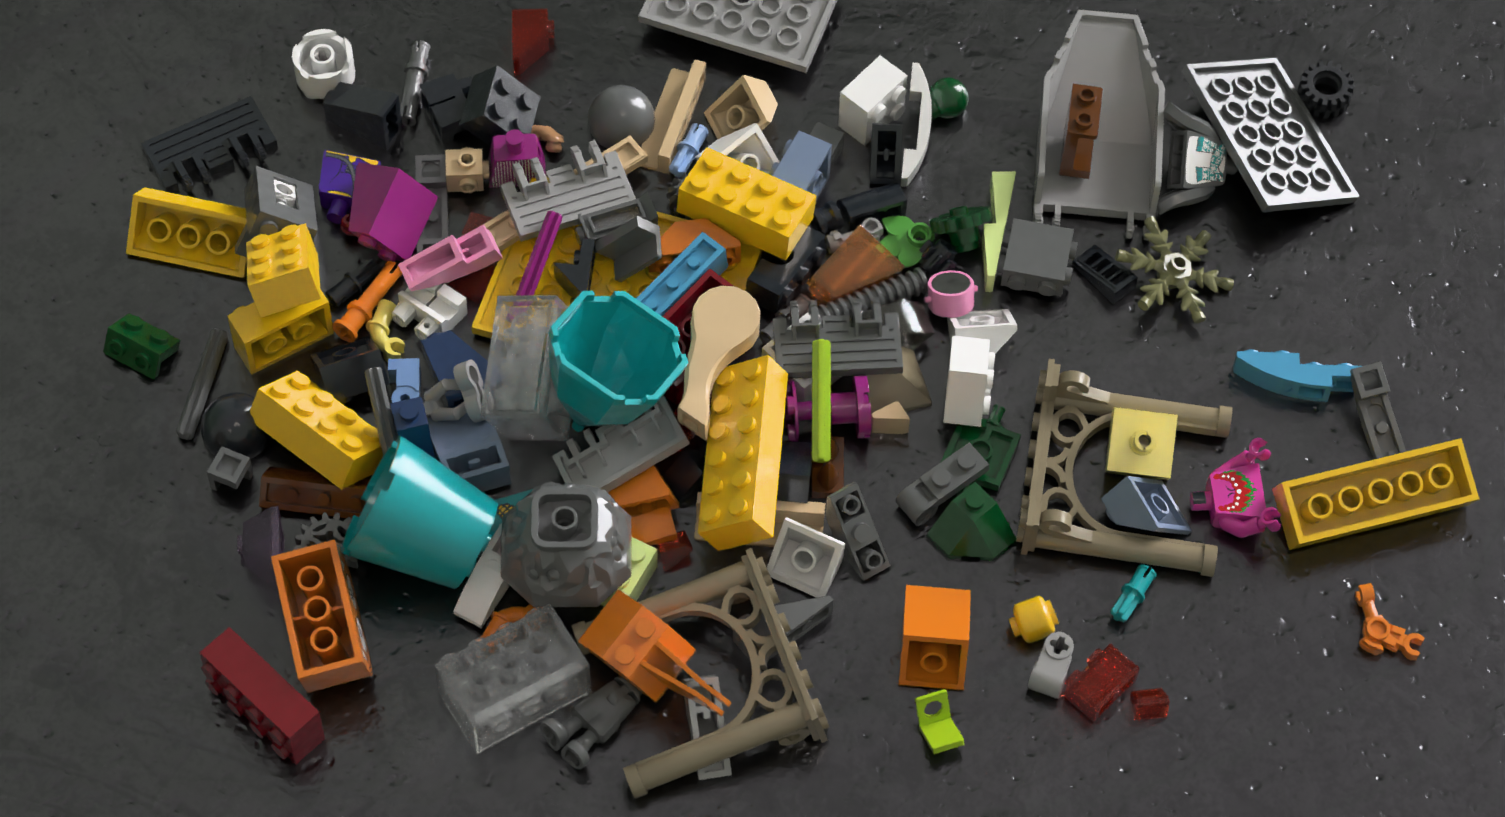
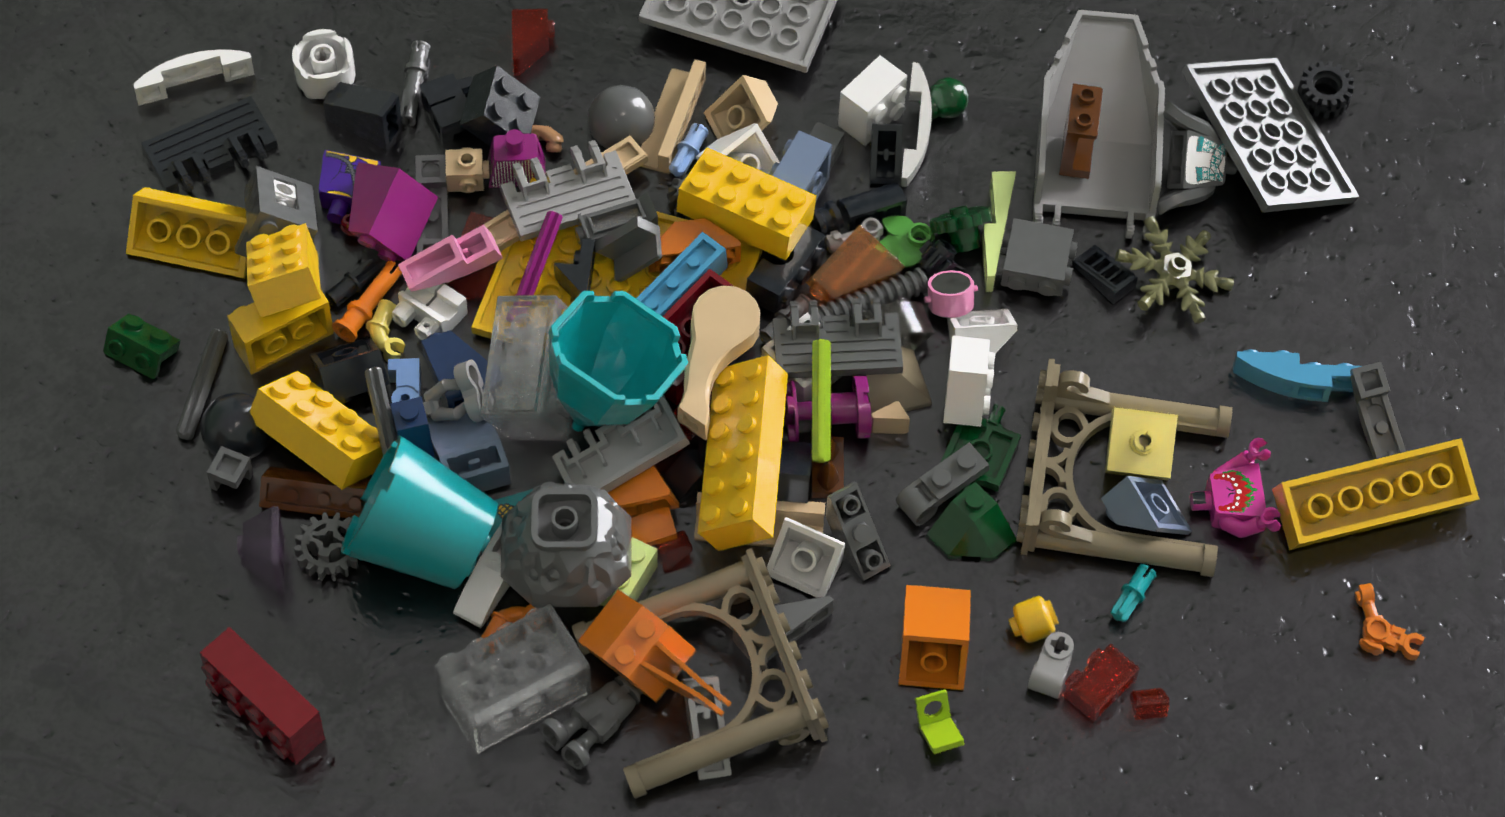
orange brick [271,539,372,693] -> none
none -> white slope [133,50,254,106]

